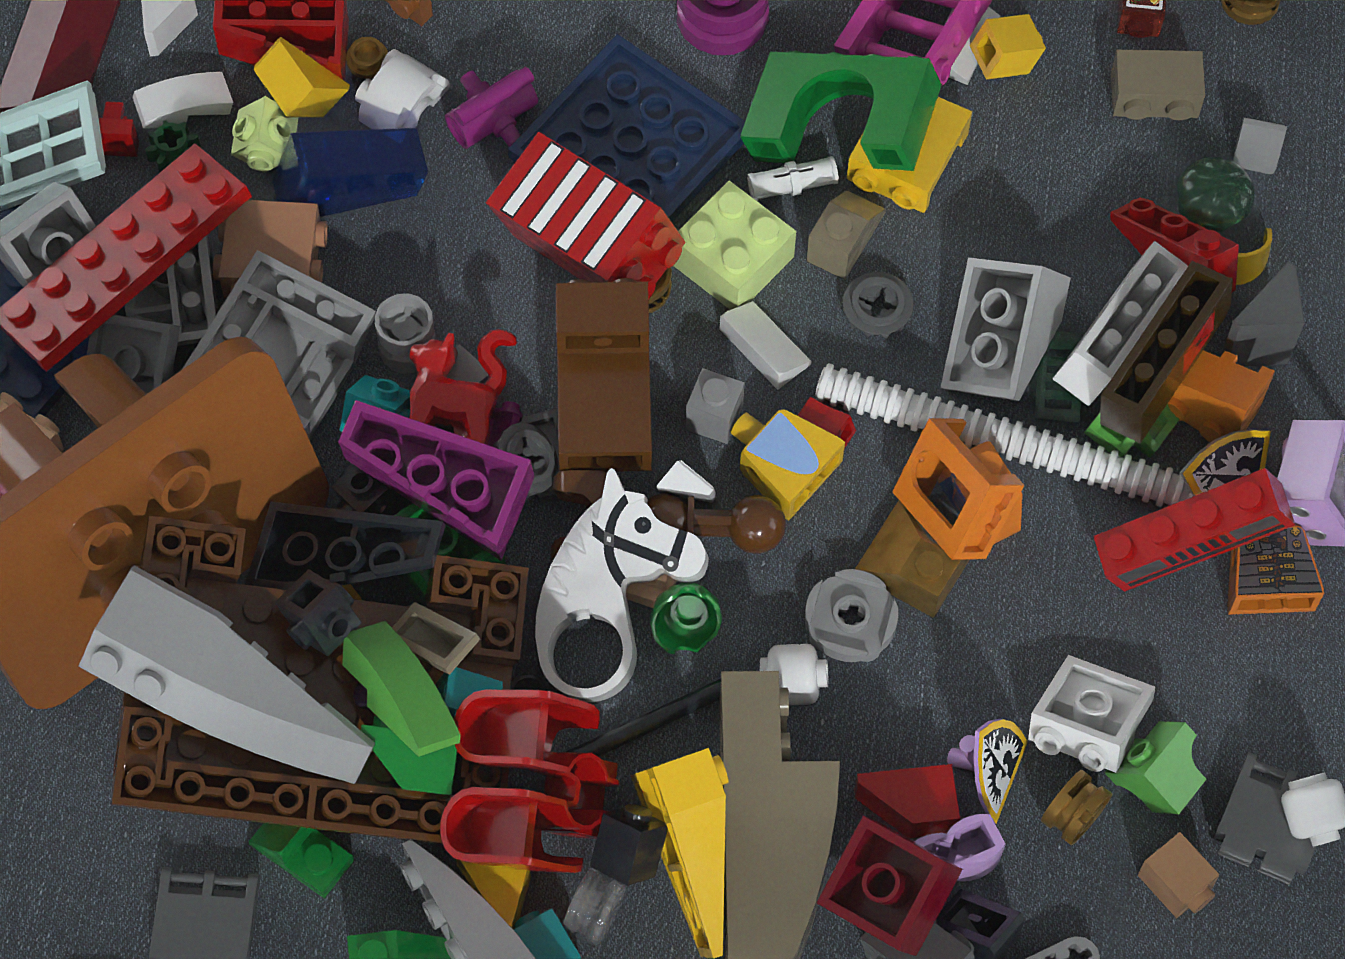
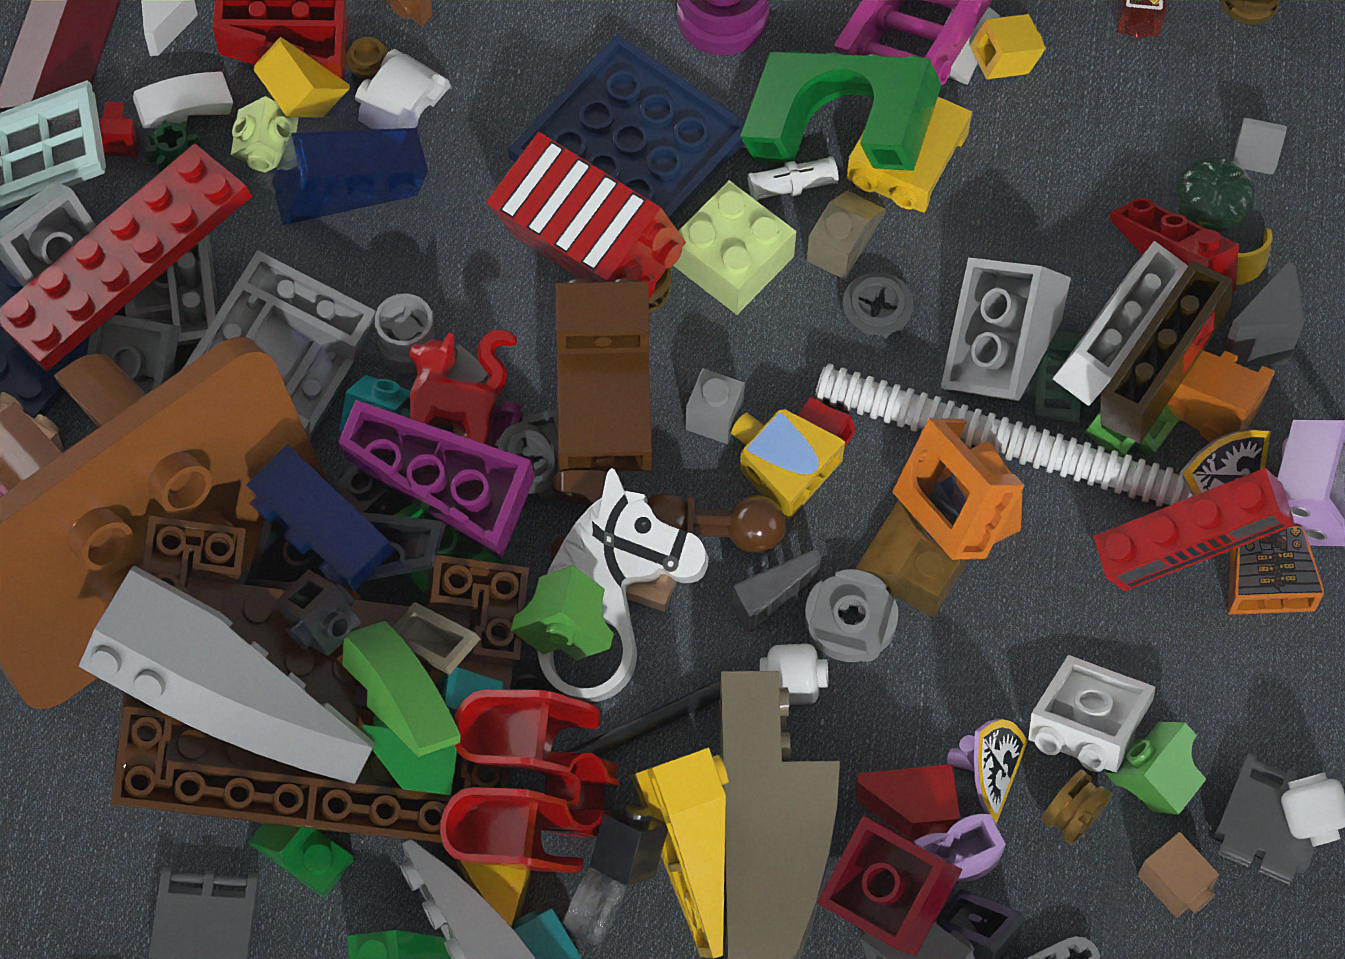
nougat brick [213,200,328,298] -> none
magenta pin [444,66,538,149] -> none
green hair [650,583,722,654] -> none
white slope [656,460,717,503] -> none
white slope [719,301,812,390] -> none
dark tan brick [1111,50,1205,120] -> none
none -> clear blue wedge [247,445,394,592]
none -> bright green brick [511,565,614,660]
none -> flat silver slope [732,550,821,632]

